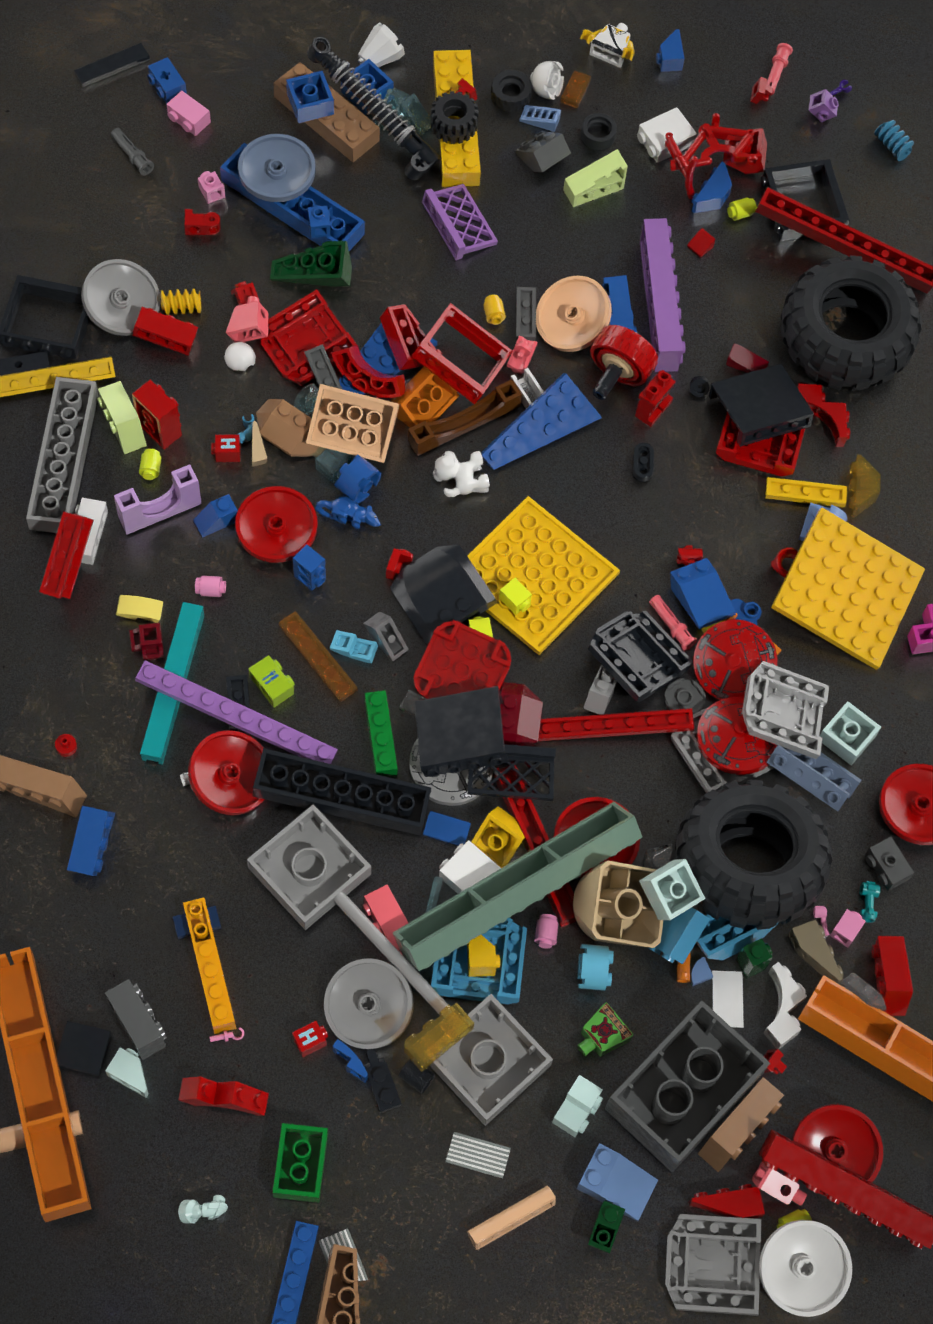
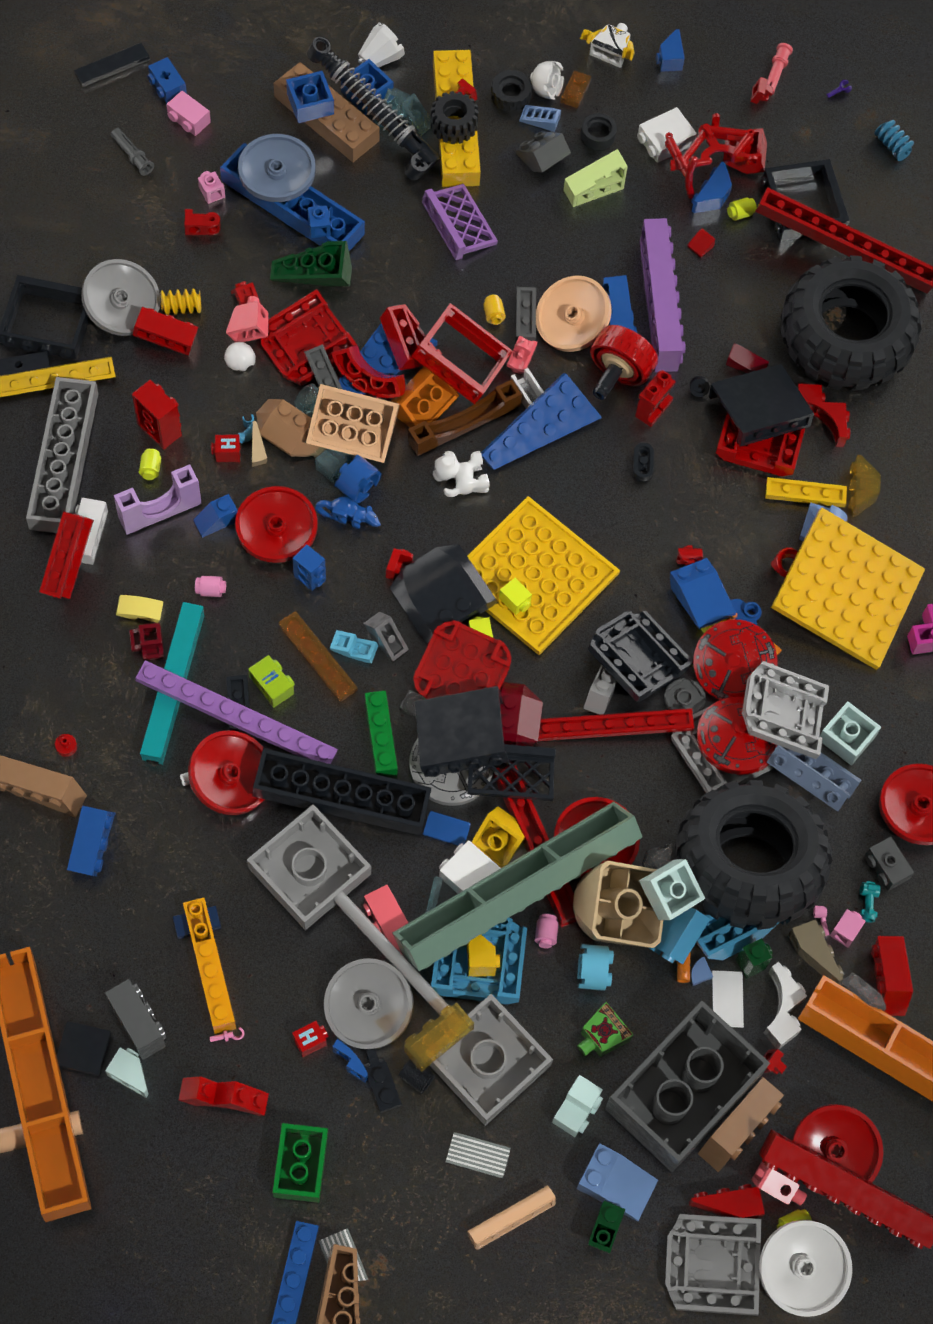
yellowish green wedge [97,381,147,454] -> none
light aqua arm [178,1195,228,1223] -> none
coral pin [649,595,698,651] -> none
medium lavender brick [809,89,839,122] -> none

